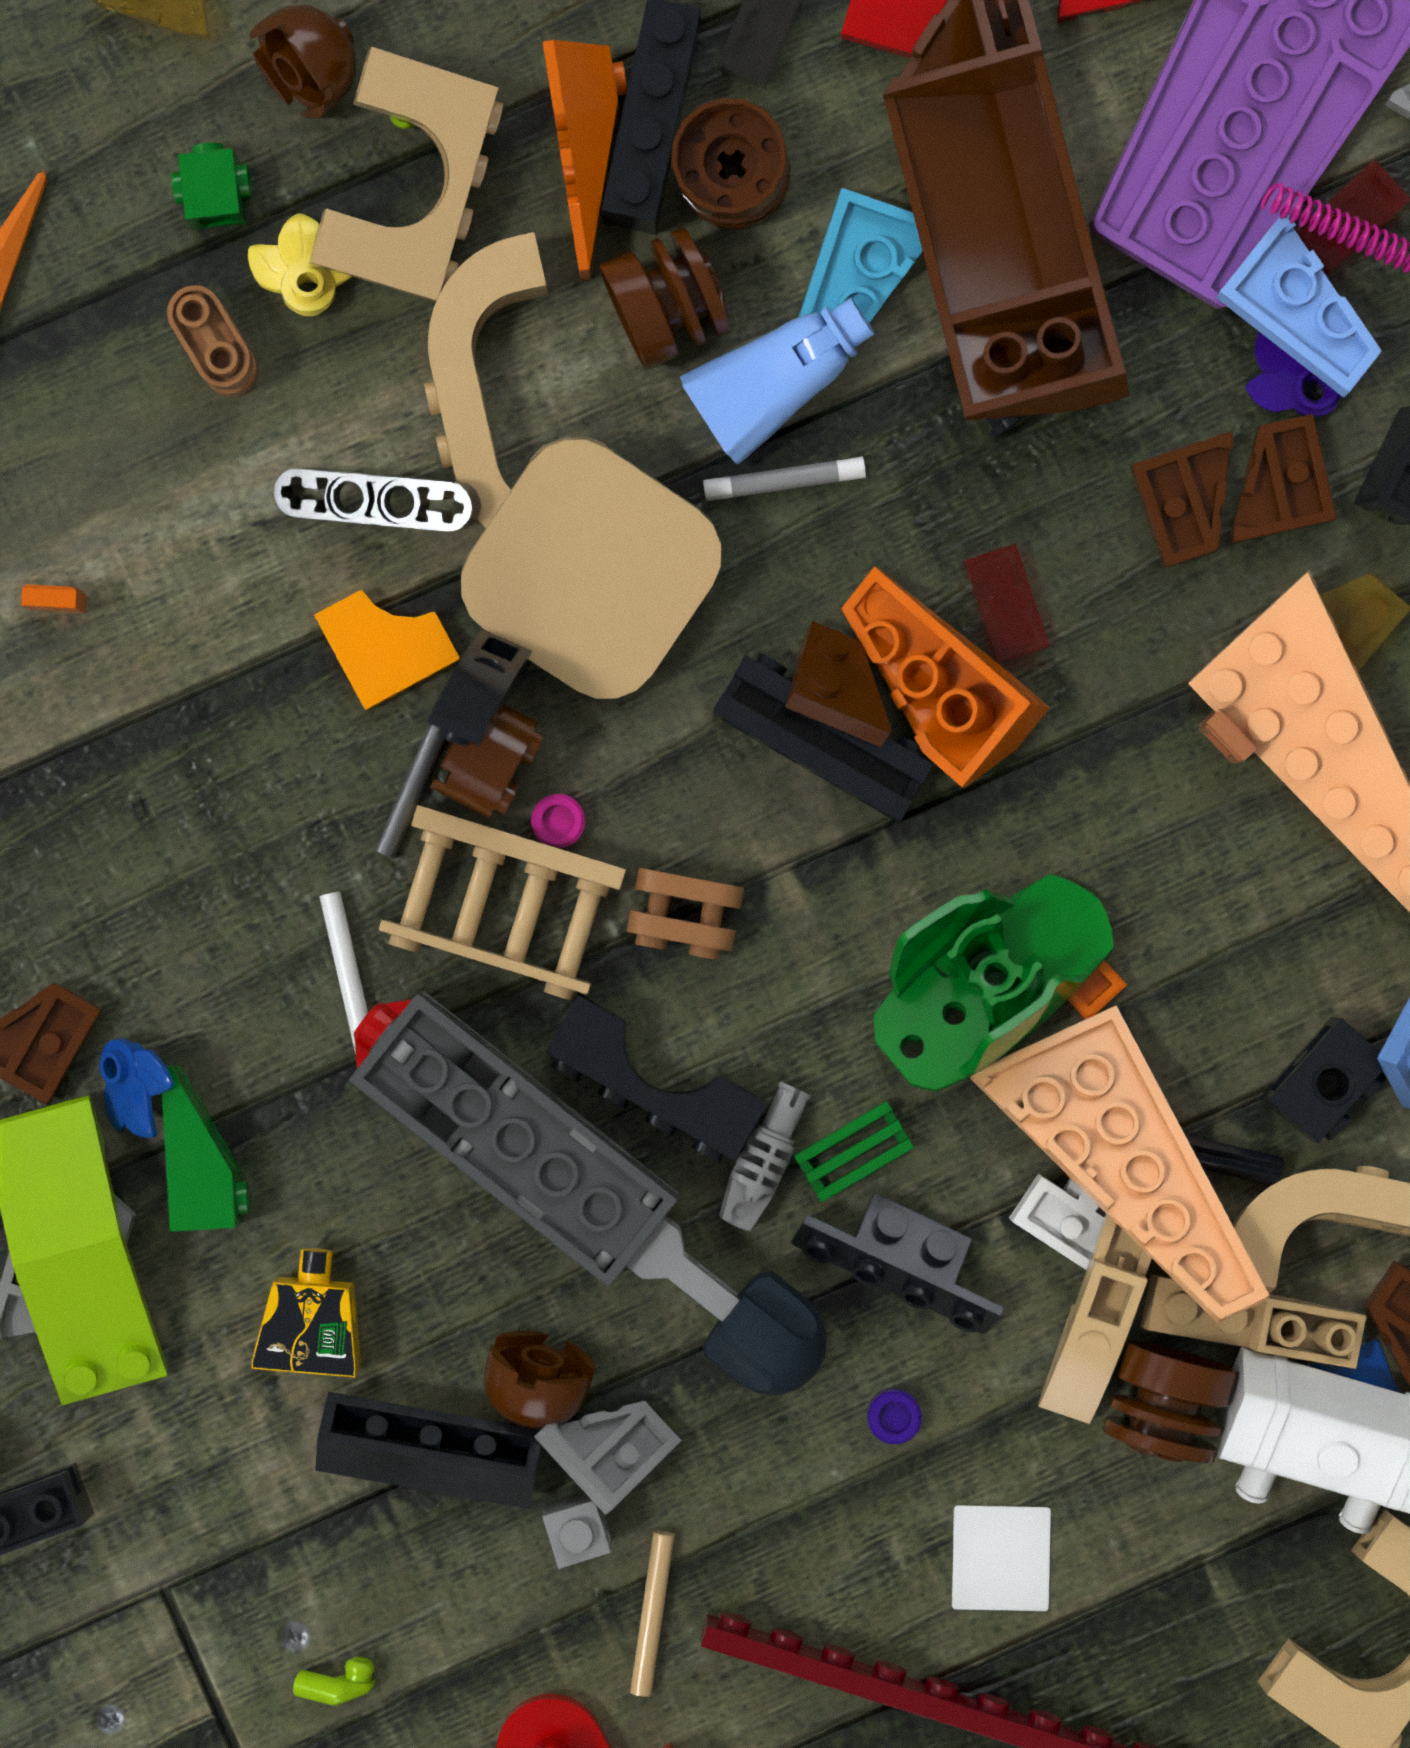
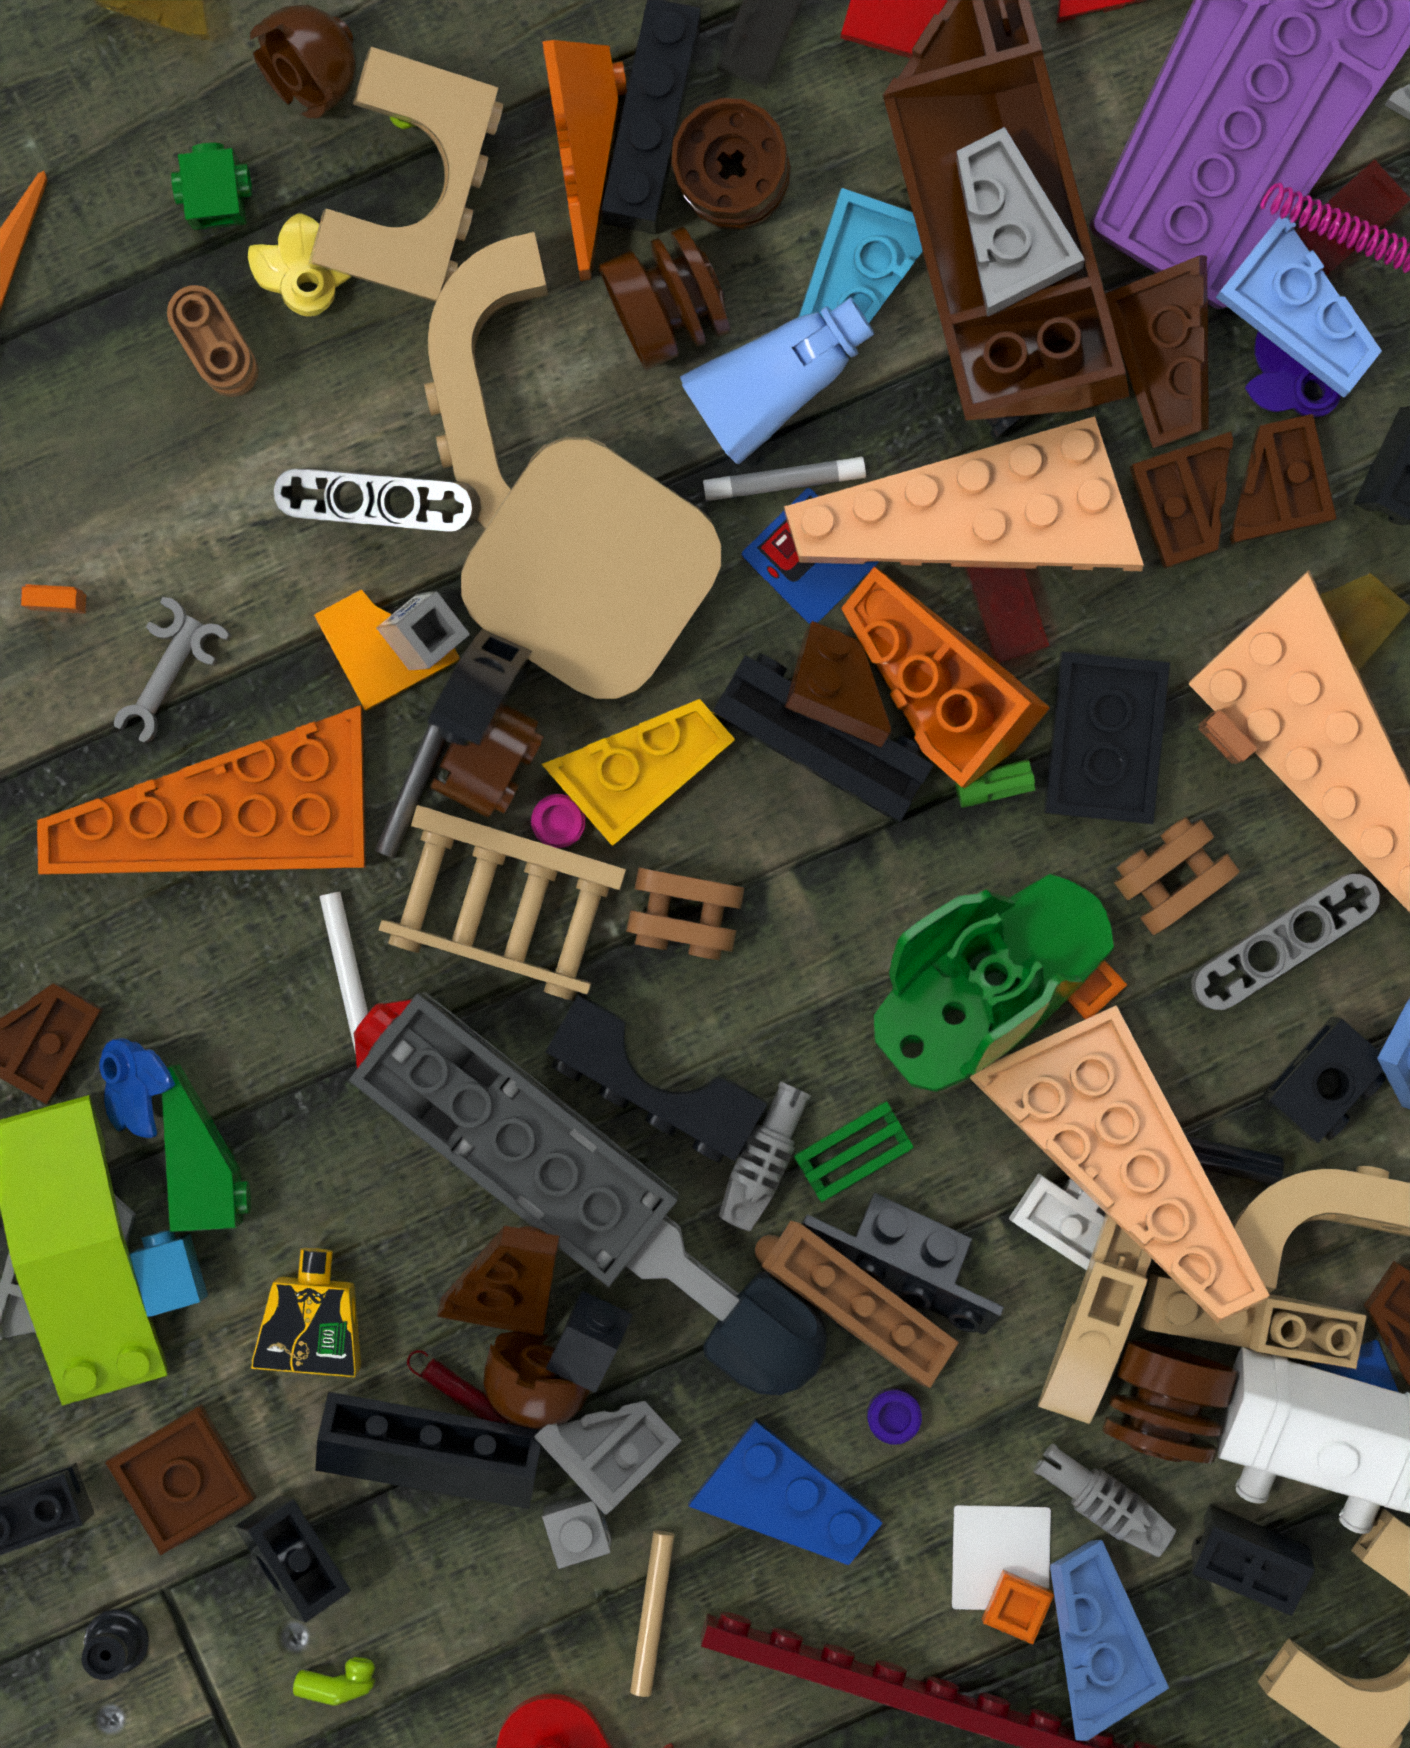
none -> orange wing [37,705,366,875]
none -> black piece [81,1608,149,1680]
none -> reddish brown plate [105,1404,257,1556]
none -> light grey bar [114,597,231,743]
none -> dark azure brick [129,1229,208,1317]
none -> black brick [234,1495,351,1623]
none -> light grey brick [376,591,470,671]
none -> dark red piece [407,1350,509,1424]
none -> reddish brown wing [437,1226,560,1337]
none -> yellow wing [542,699,735,846]
none -> black slope [546,1291,632,1393]
none -> blue wing [688,1418,883,1565]
none -> blue sticker [742,488,879,624]
none -> medium nougat piece [755,1221,959,1388]
none -> light nougat wing [784,416,1144,571]
none -> bright green piece [955,759,1035,808]
none -> light grey wing [956,127,1085,317]
none -> orange tile [982,1570,1054,1644]
none -> light grey hinge [1033,1443,1176,1557]
none -> black plate [1043,651,1170,825]
none -> medium blue wing [1050,1540,1169,1741]
none -> reddish brown wing [1105,255,1209,448]
none -> medium nougat brick [1114,817,1240,935]
none -> light grey beam [1191,874,1380,1010]
none -> black hinge [1191,1504,1315,1616]

